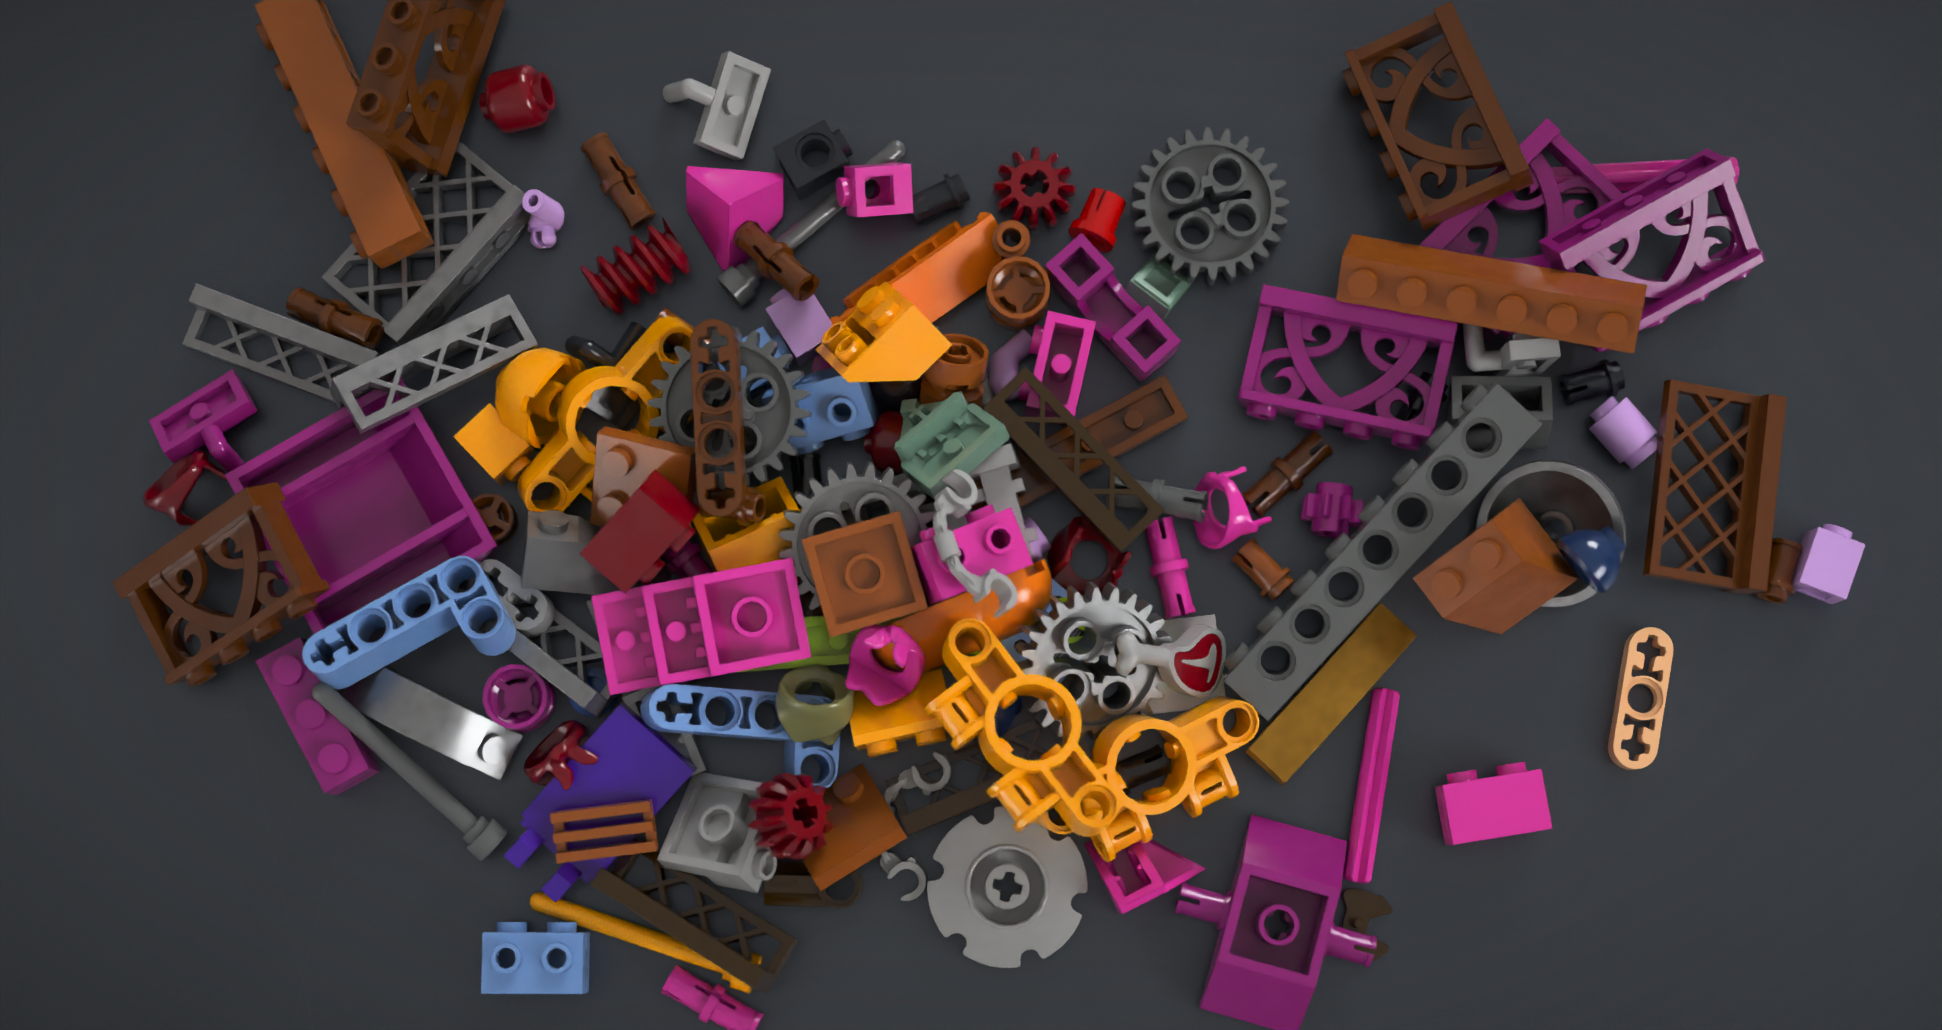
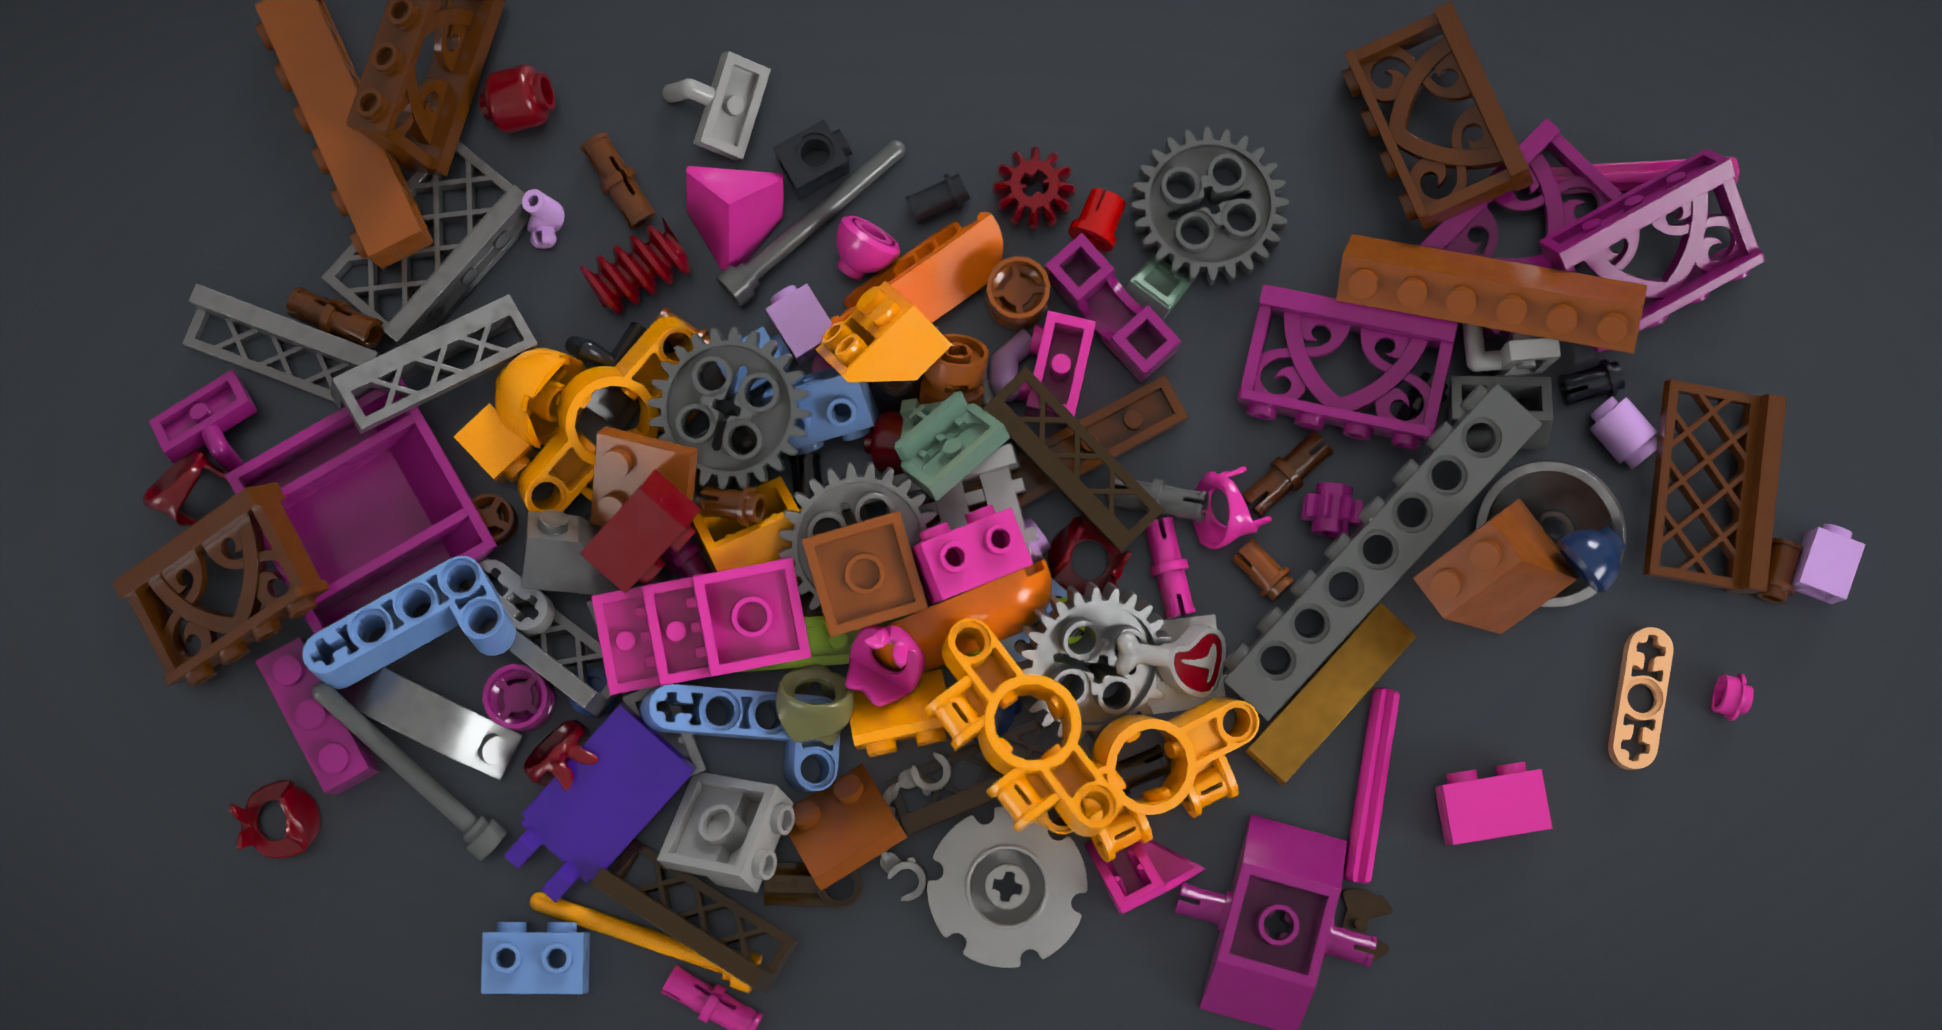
dark orange tile [550,799,659,864] -> none
reddish brown beam [690,319,747,518] -> none
reddish brown pin [734,221,819,301] -> none
dark red gear [747,773,835,860] -> none
dark pink brick [836,162,914,217] -> none
light grey piece [933,469,1018,618] -> none
dark orange pin [992,220,1030,261] -> none
none -> dark red piece [229,780,320,858]
none -> dark pink brick [836,216,901,280]
none -> dark pink plate [1711,673,1754,721]

